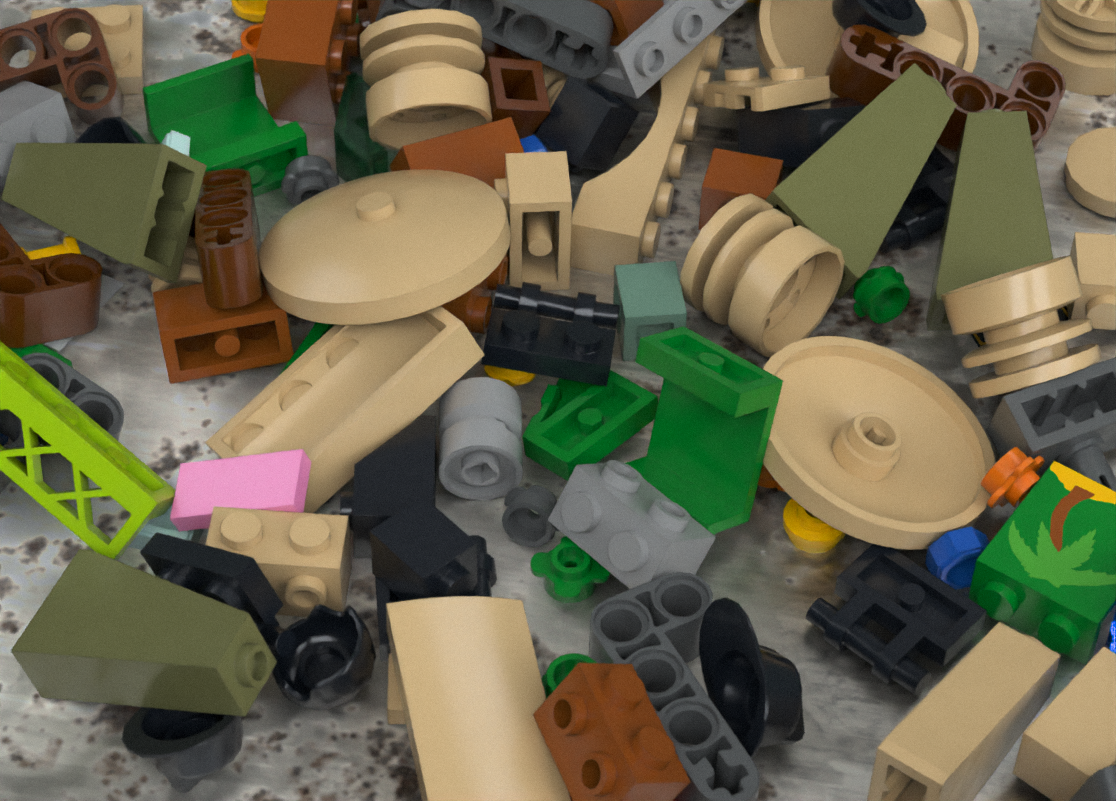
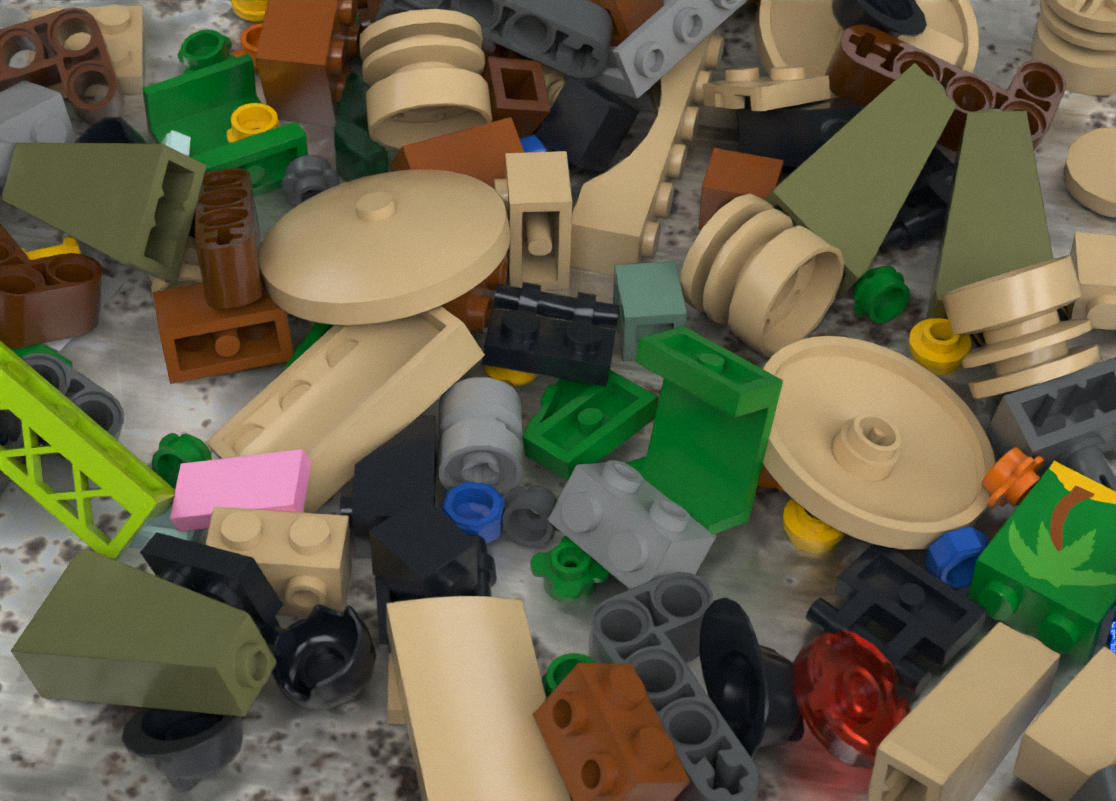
none -> green plate [152,433,212,489]
none -> green plate [177,30,236,75]
none -> yellow plate [227,103,280,143]
none -> blue tile [440,481,505,544]
none -> clear red tile [792,630,911,769]
none -> yellow plate [908,318,971,375]

